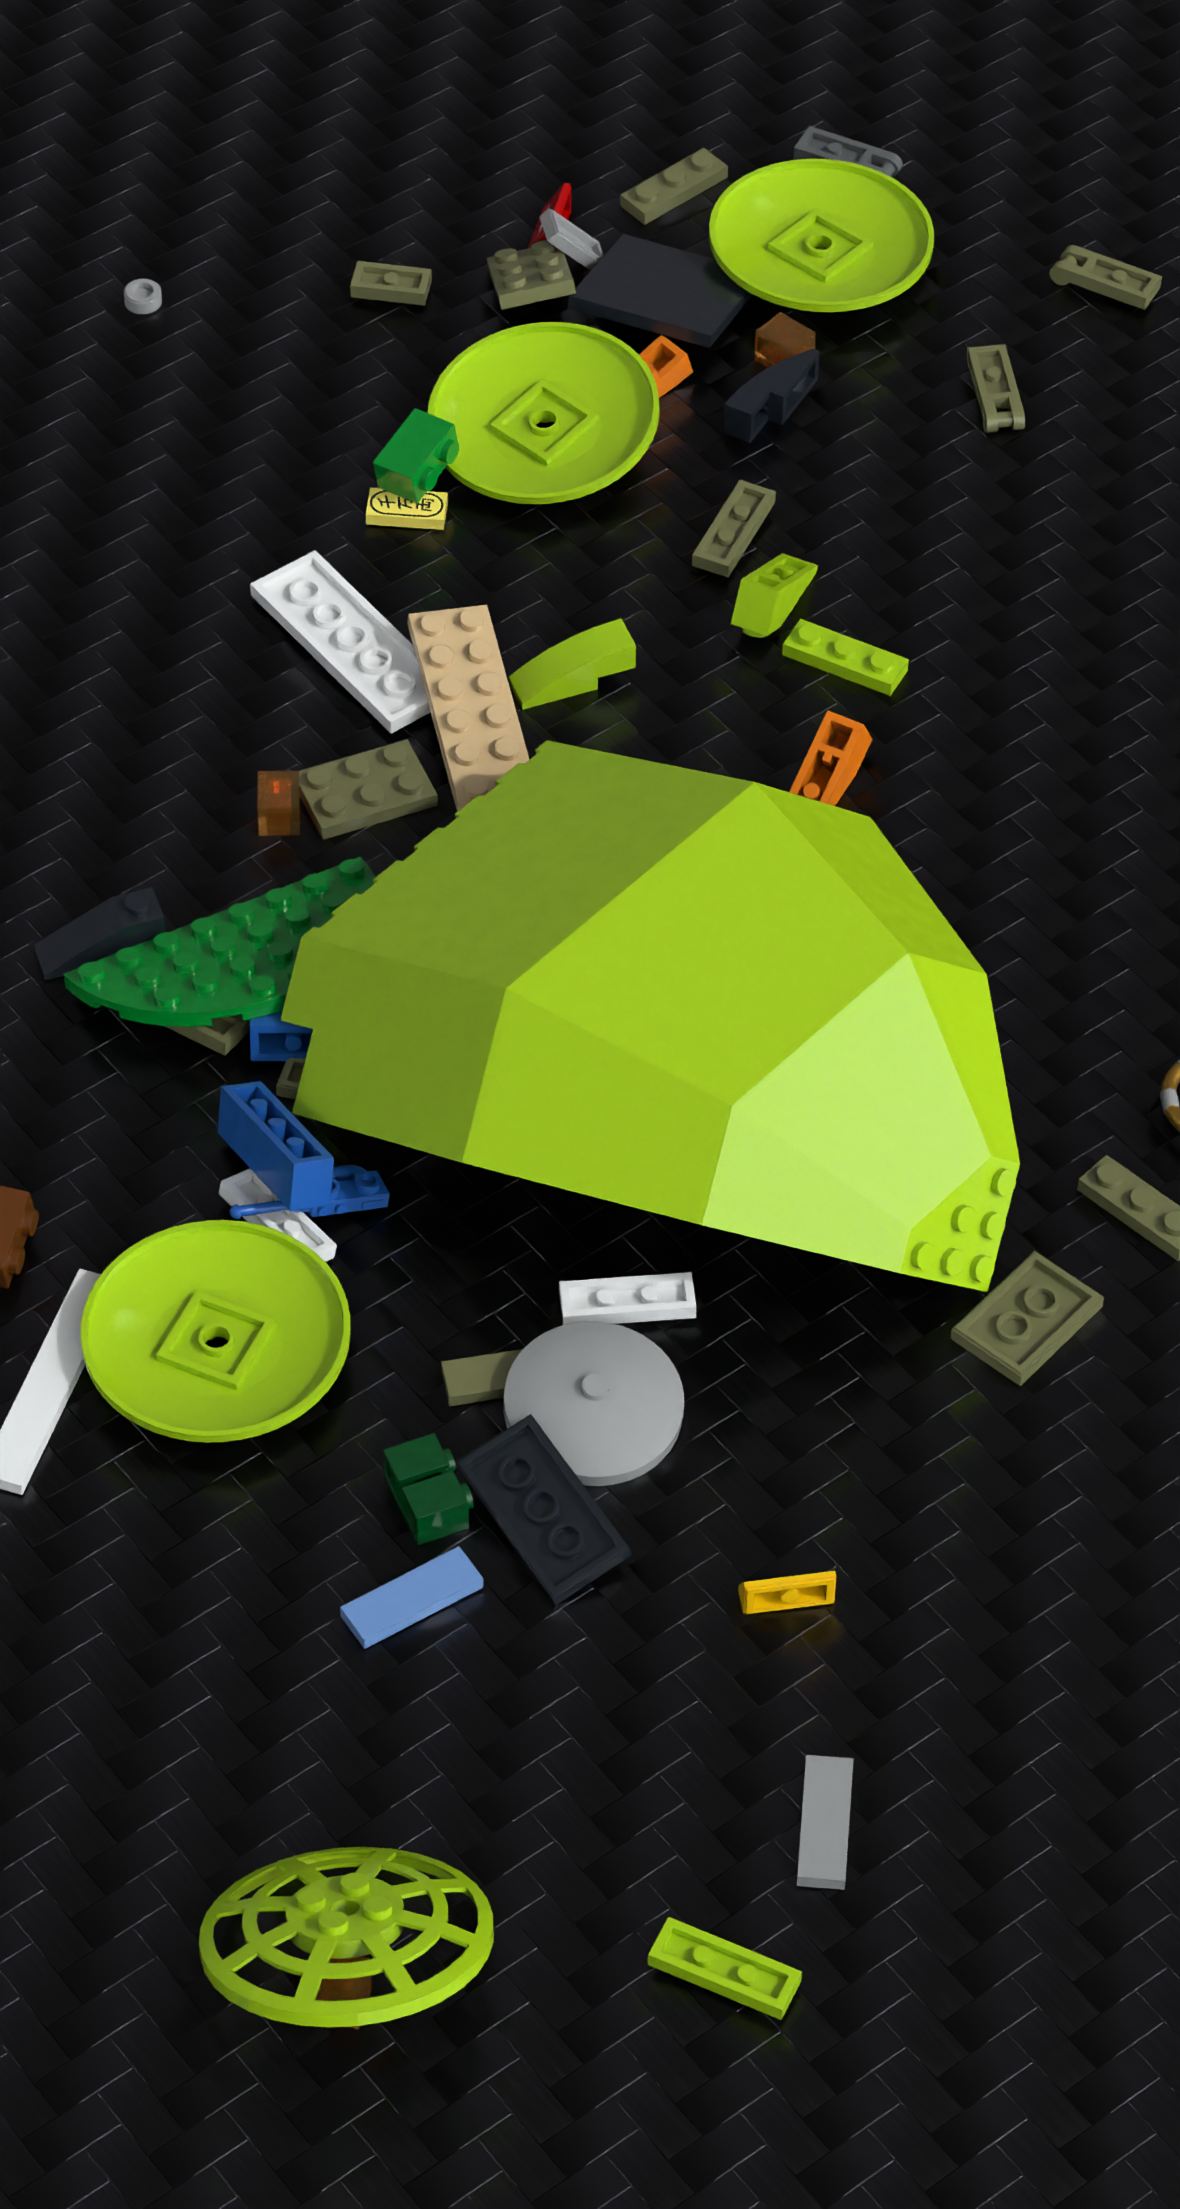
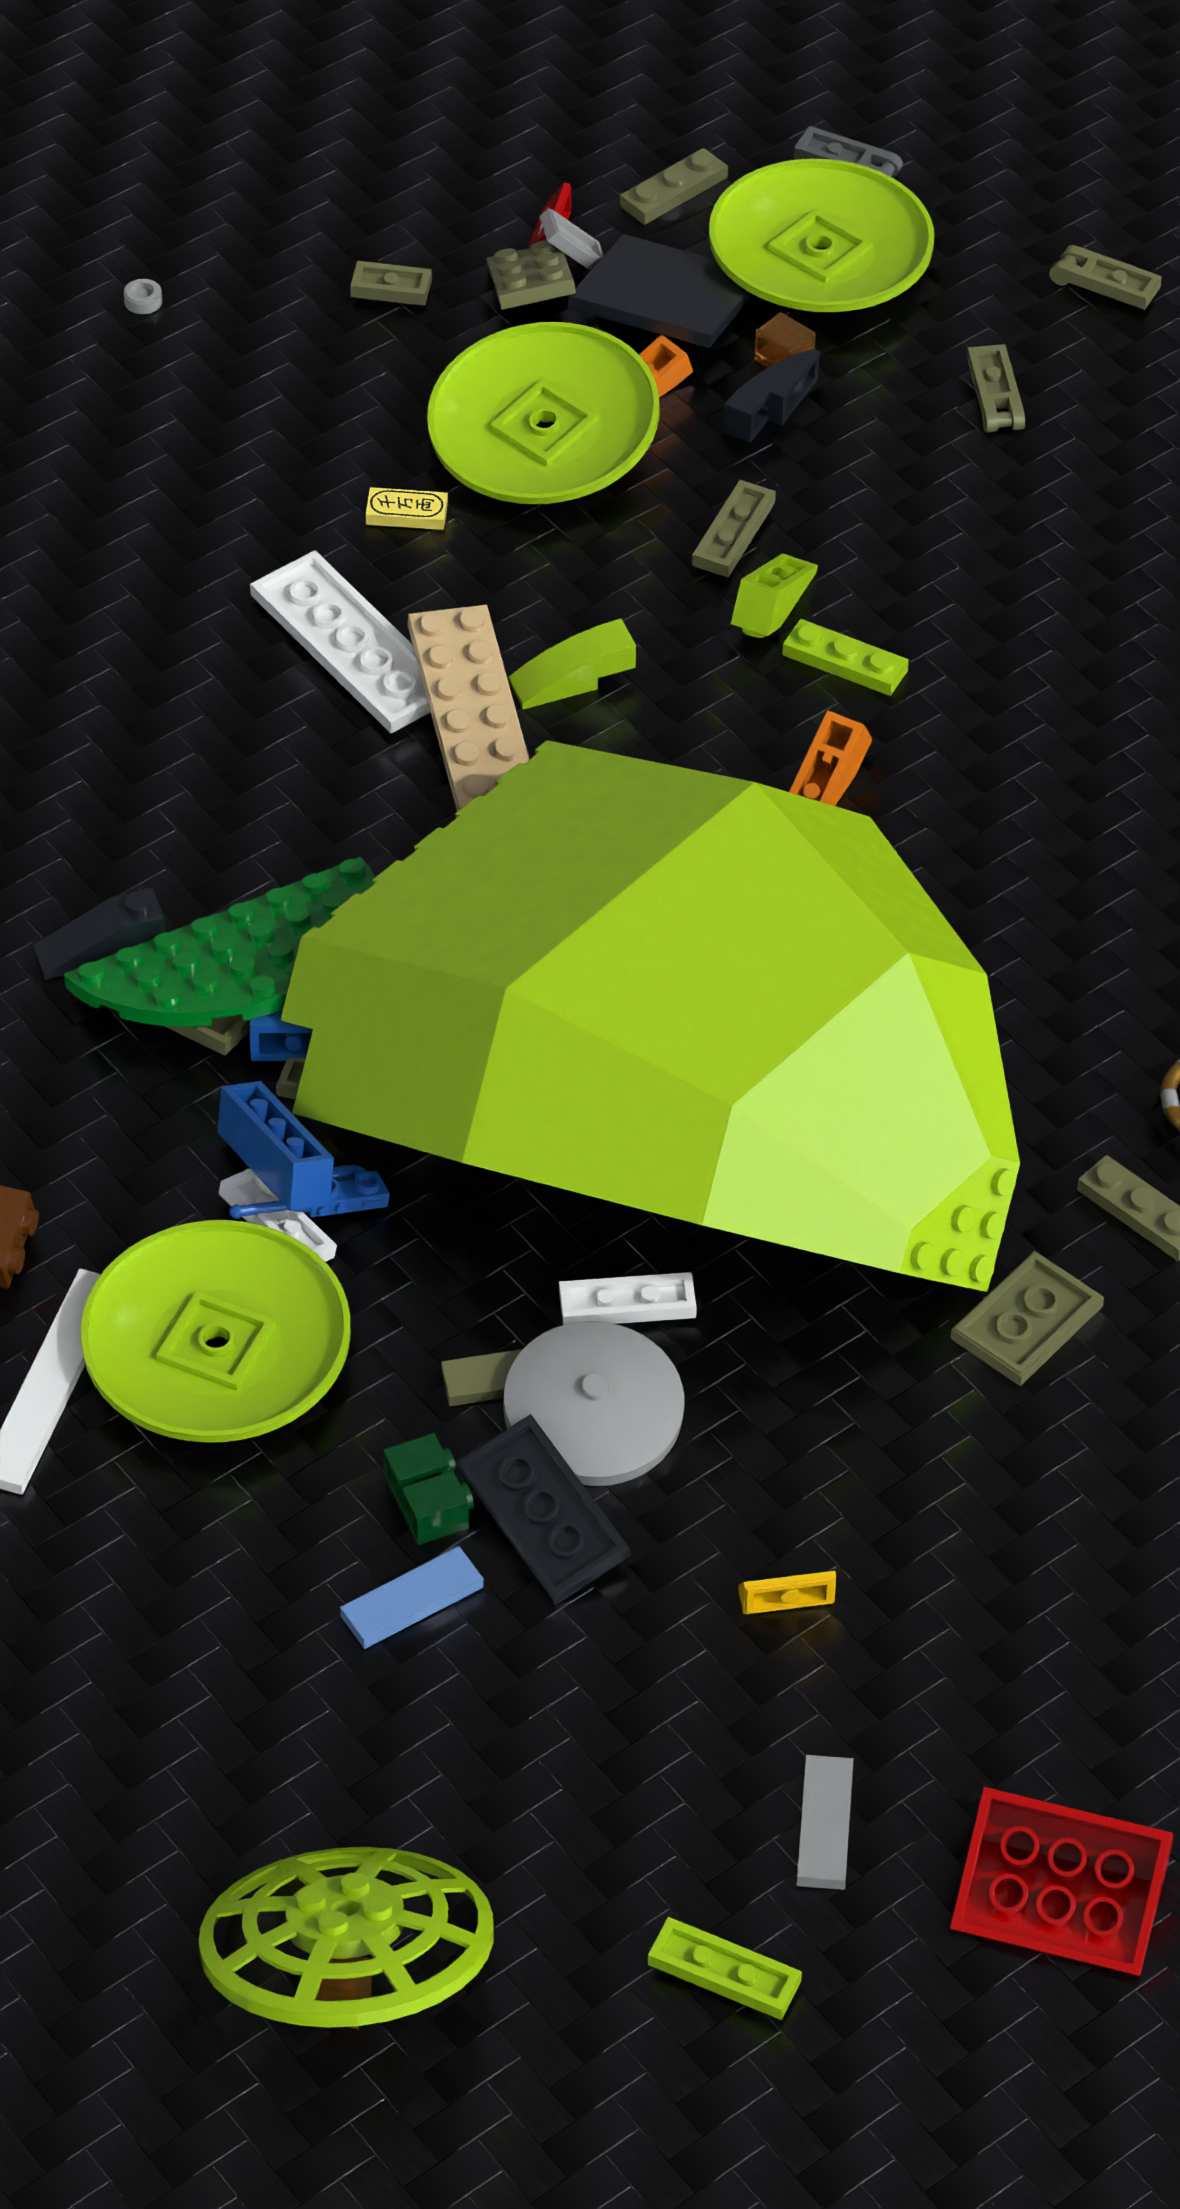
clear orange brick [257,771,300,836] -> none
olive plate [293,739,438,840] -> none
green brick [373,408,459,504] -> none
none -> red slope [950,1787,1174,1976]

